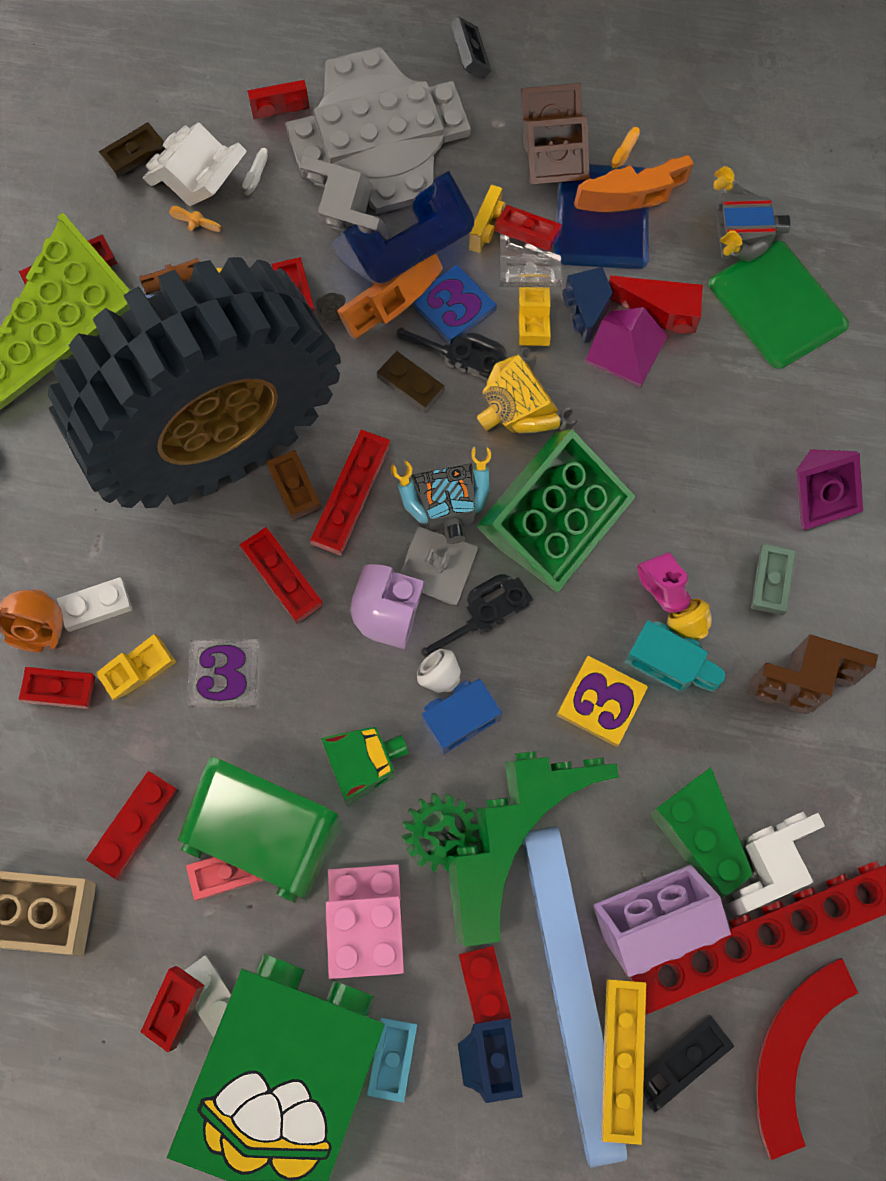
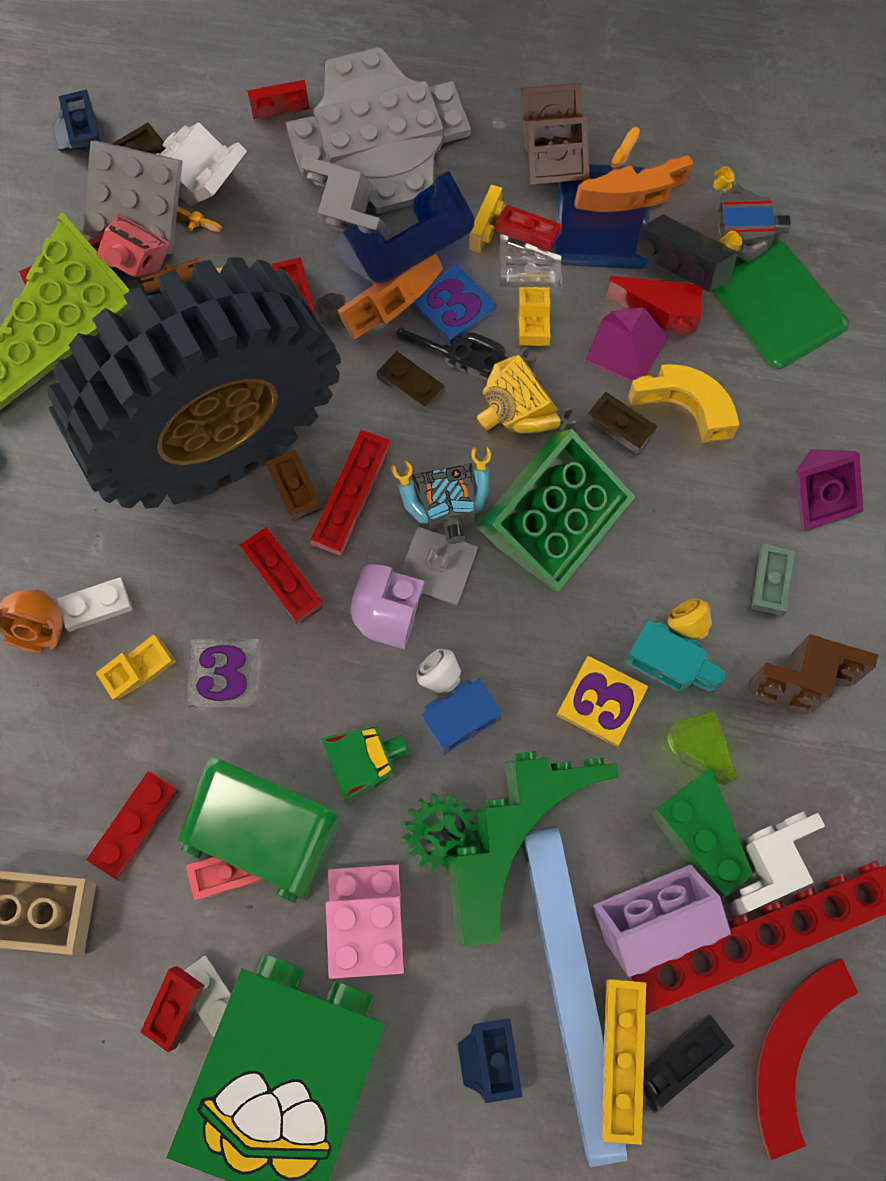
red plate [18,667,96,709] -> none
white piece [242,148,269,196] -> none
medium azure plate [367,1018,418,1103] -> none
black piece [421,574,534,657] -> none
black plate [451,16,492,78] -> none
red plate [458,946,512,1024] -> none
dark blue slope [562,266,612,343] -> none
dark pink piece [637,552,691,612] -> none
none -> dark blue slope [53,89,102,150]
none -> light grey plate [83,140,183,254]
none -> coral torso [97,214,171,277]
none -> dark brown plate [586,391,658,454]
none -> yellow arch [628,364,740,443]
none -> black brick [636,215,738,292]
none -> clear neon green slope [668,711,738,785]

